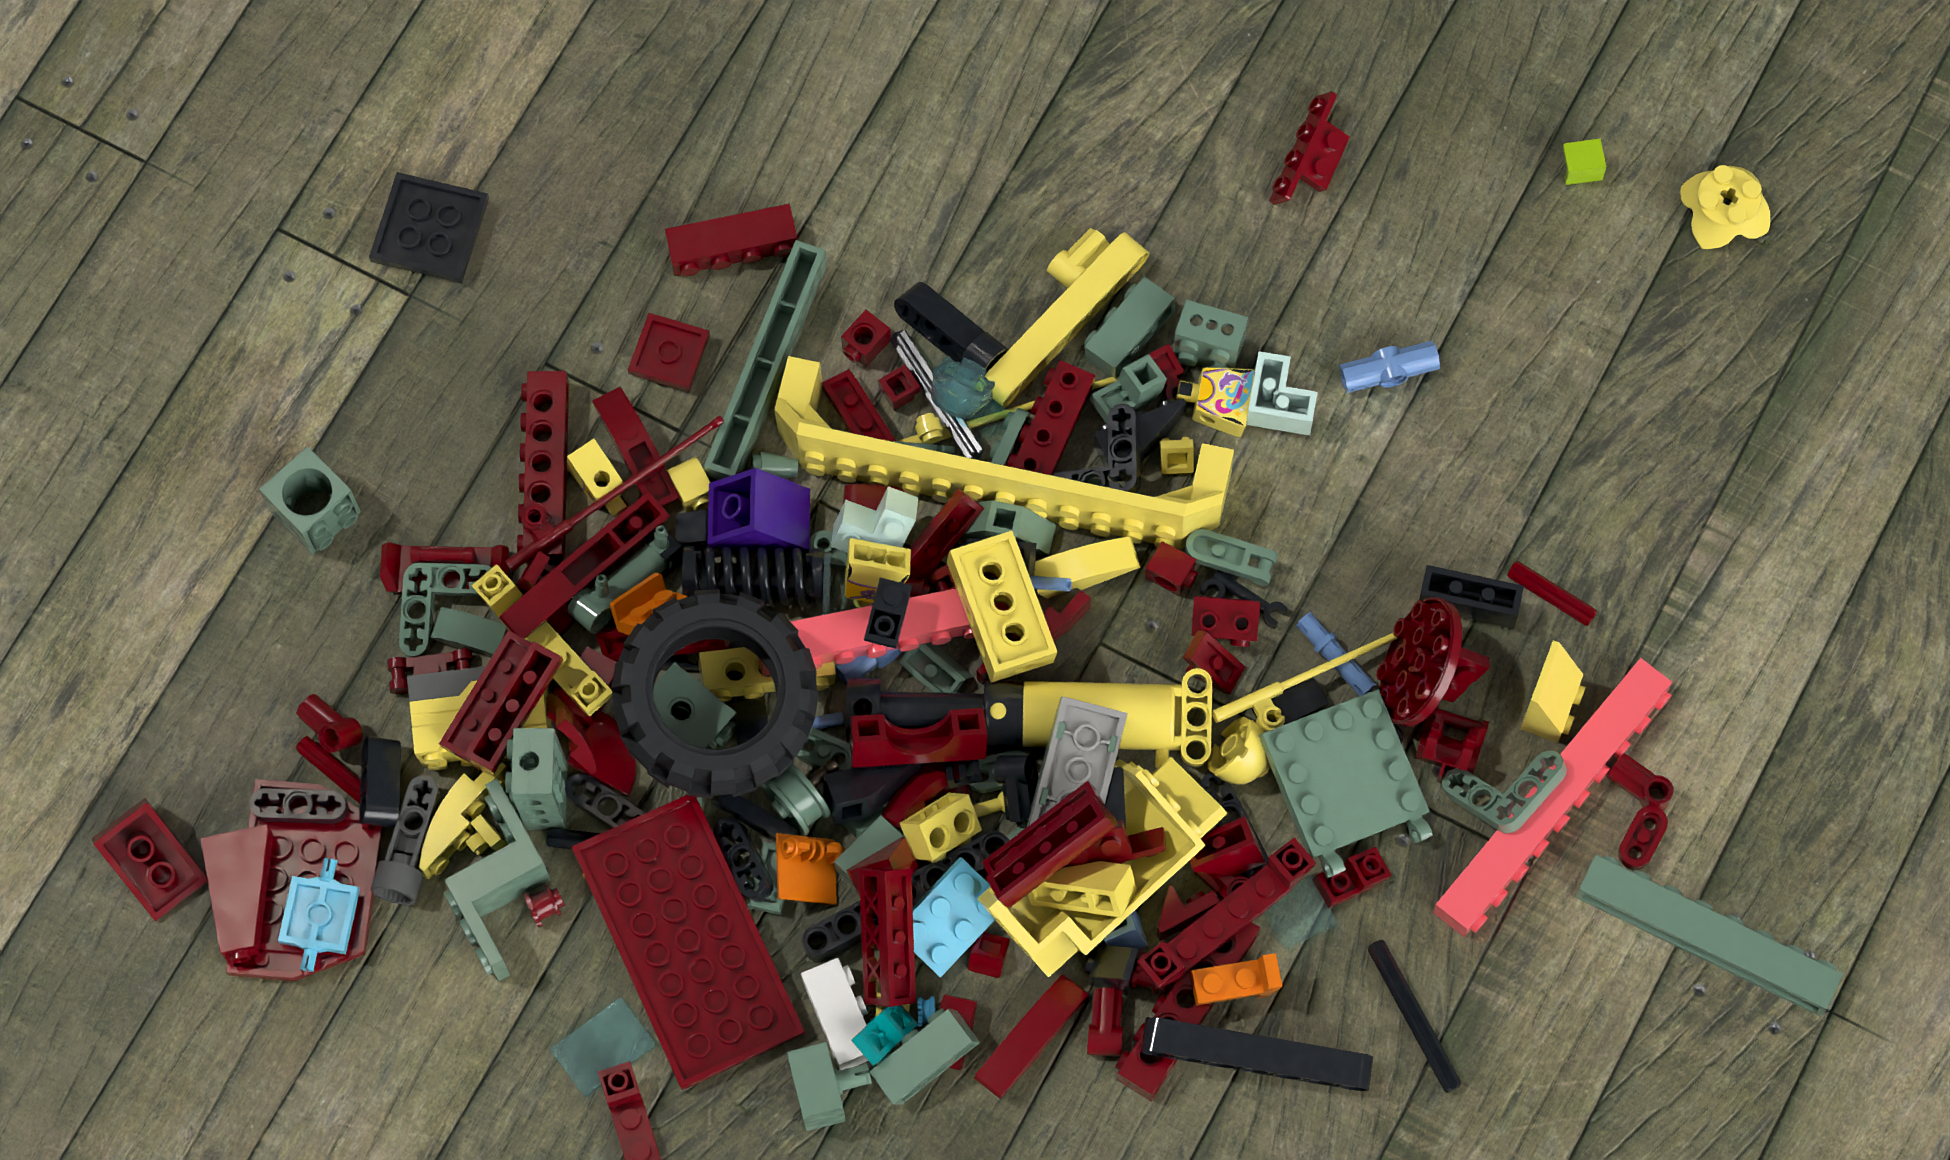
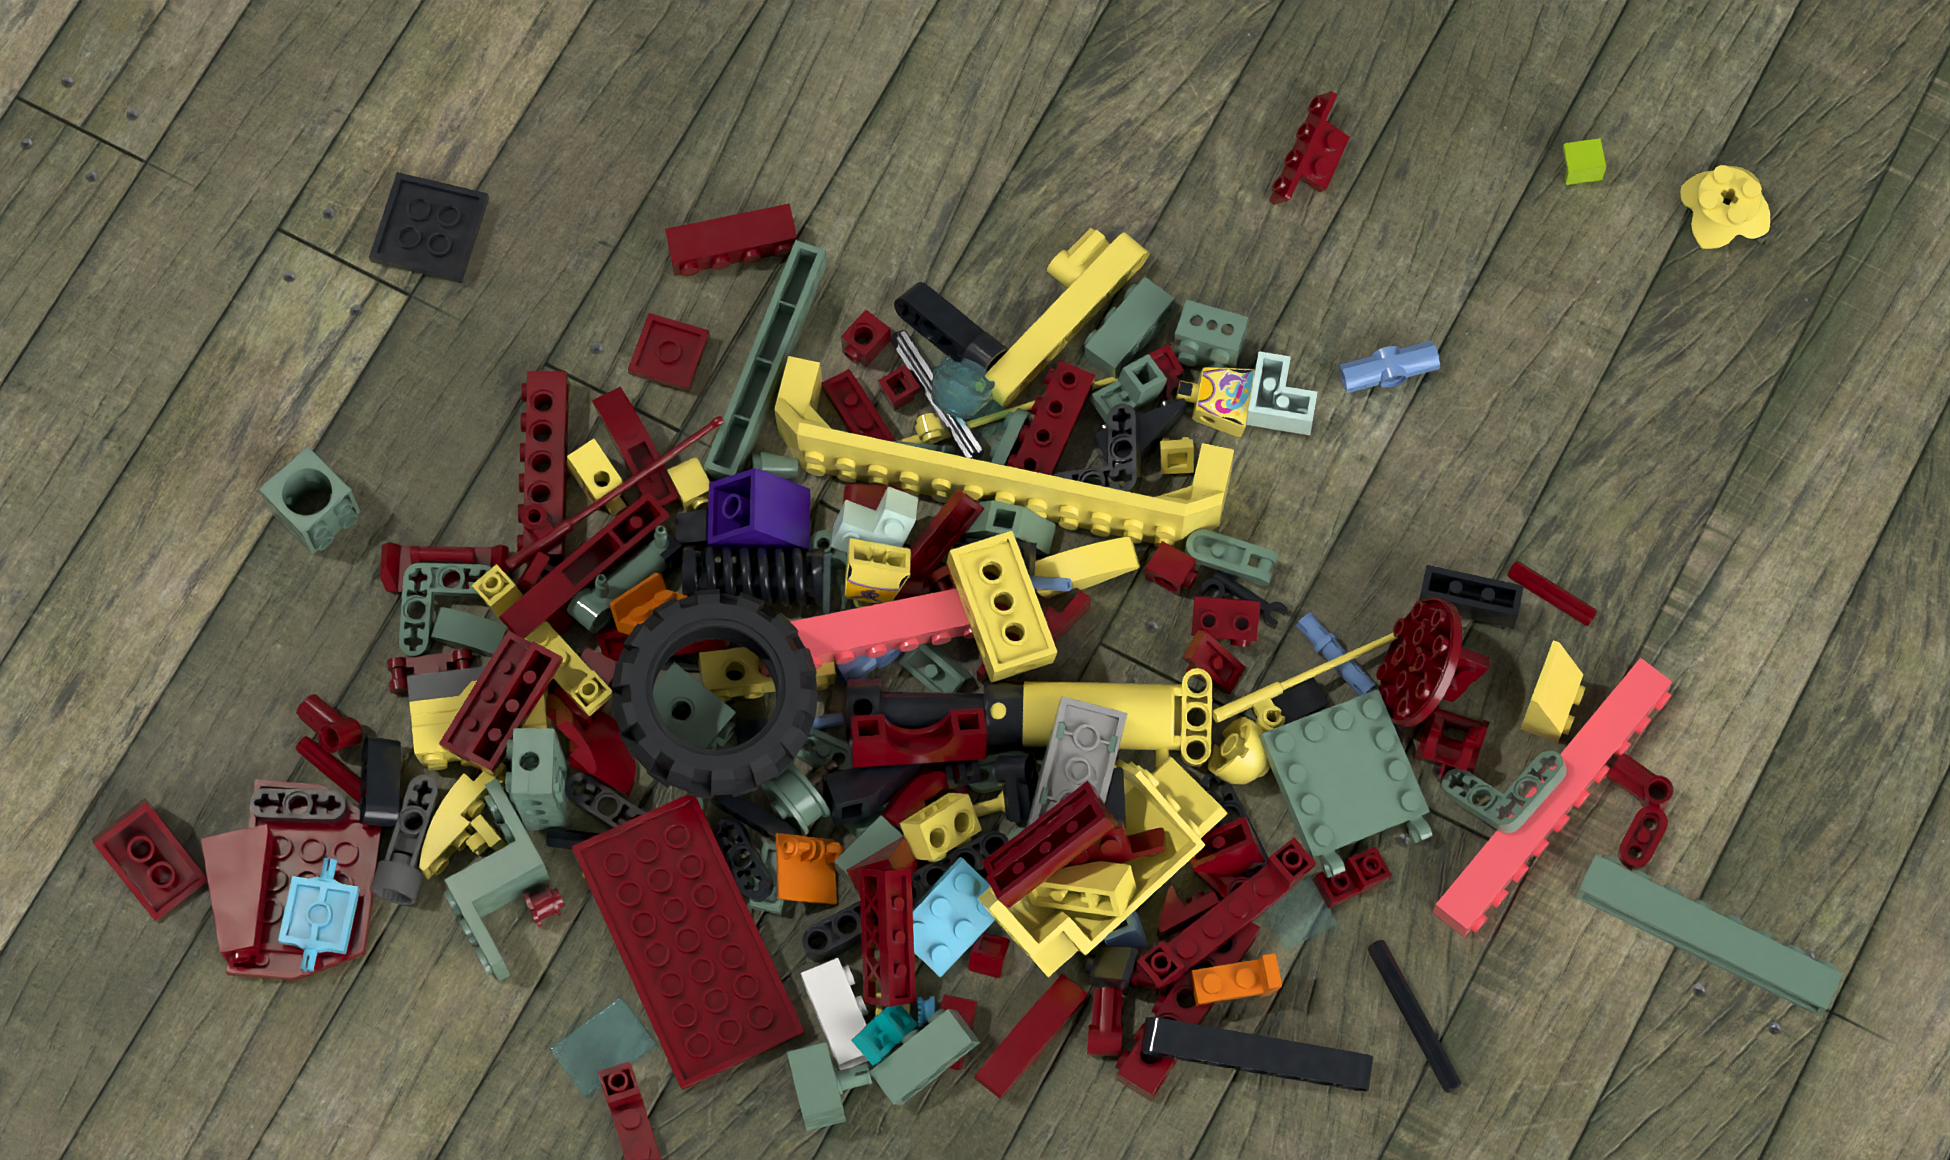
black slope [864,577,912,649] -> none

